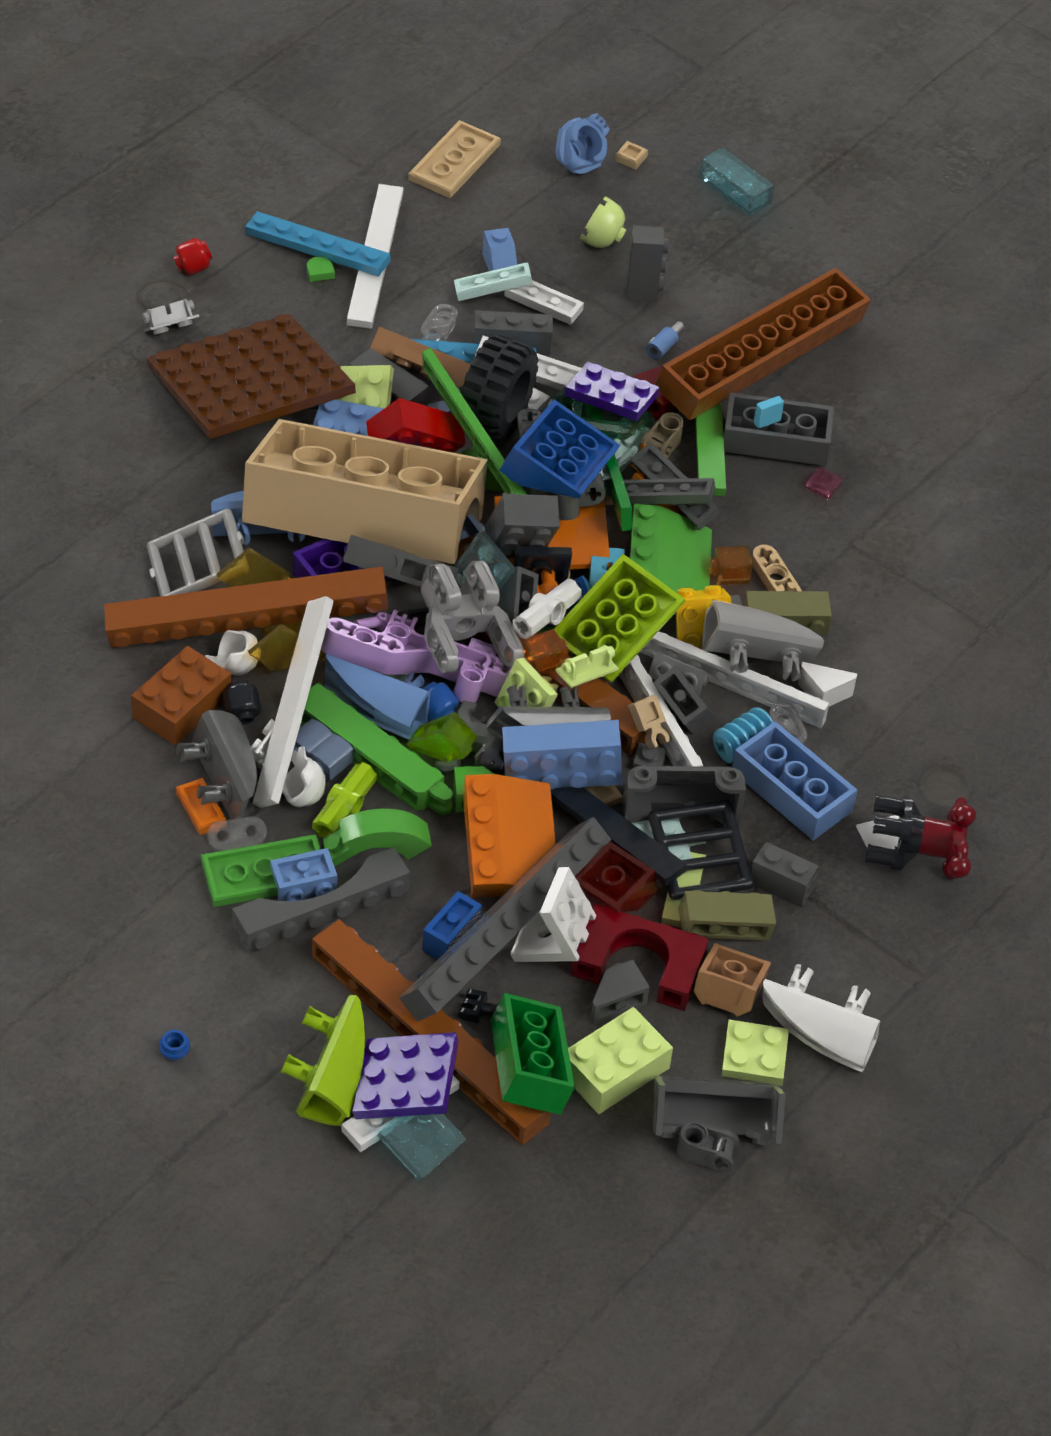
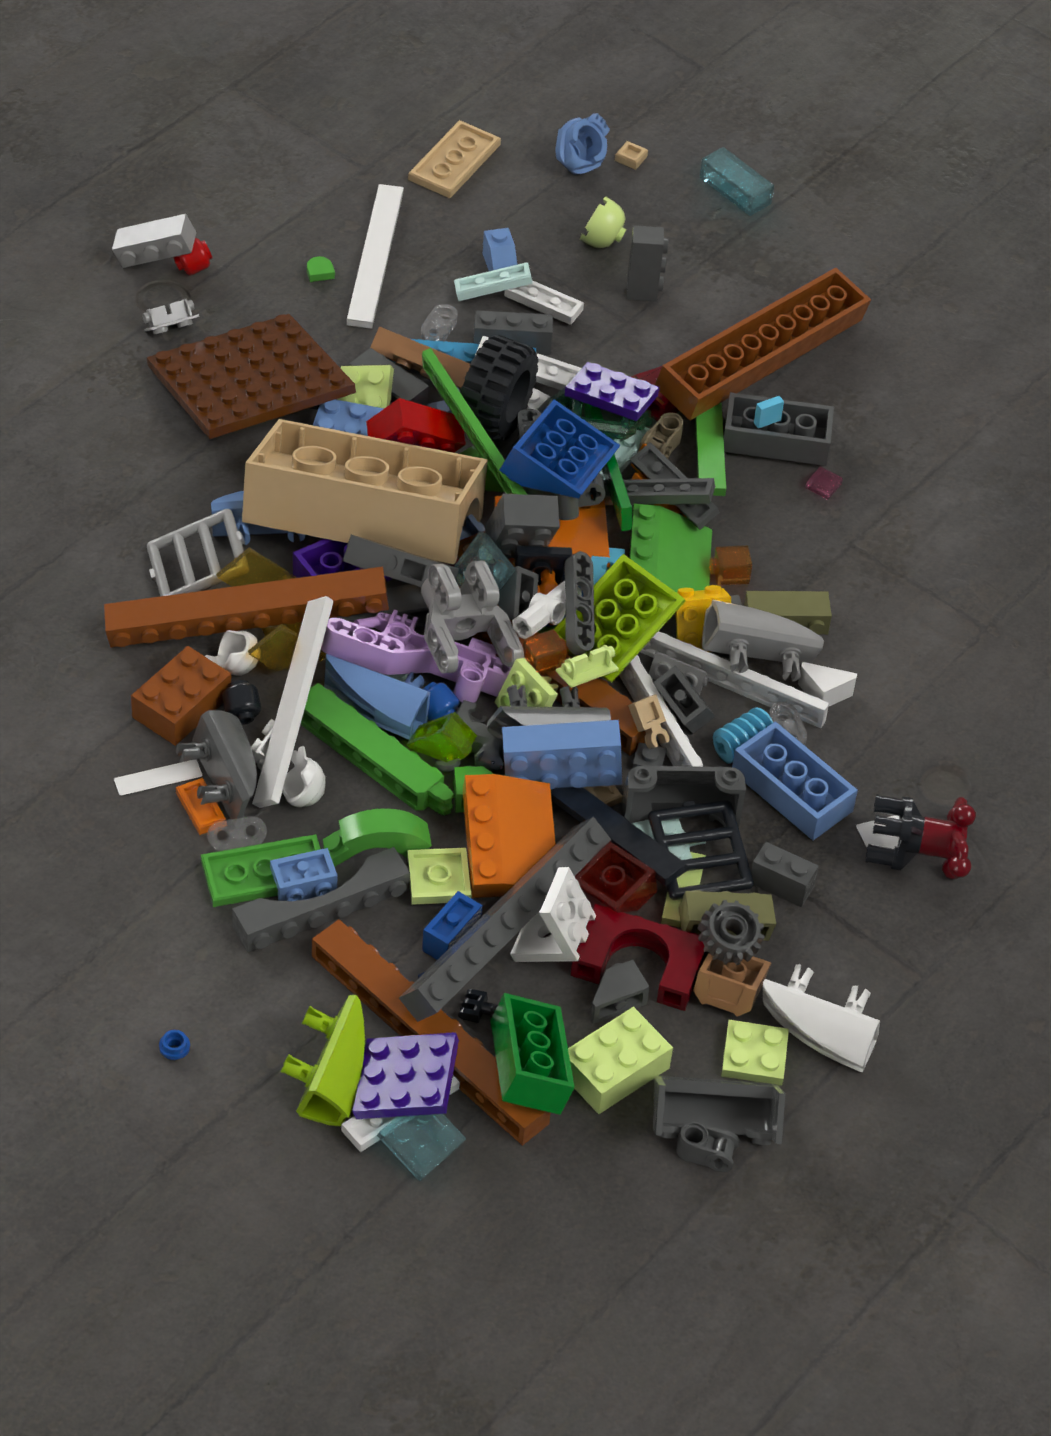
dark azure plate [245,211,391,276] -> none
sand blue brick [293,719,354,781] -> none
lime piece [312,762,377,839] -> none
medium blue piece [646,321,684,360] -> none
tan beam [751,545,802,591] -> none
none -> light grey brick [112,214,197,268]
none -> white sticker [114,760,202,795]
none -> yellowish green plate [407,848,471,905]
none -> dark grey beam [565,551,594,655]
none -> dark grey gear [698,900,765,965]

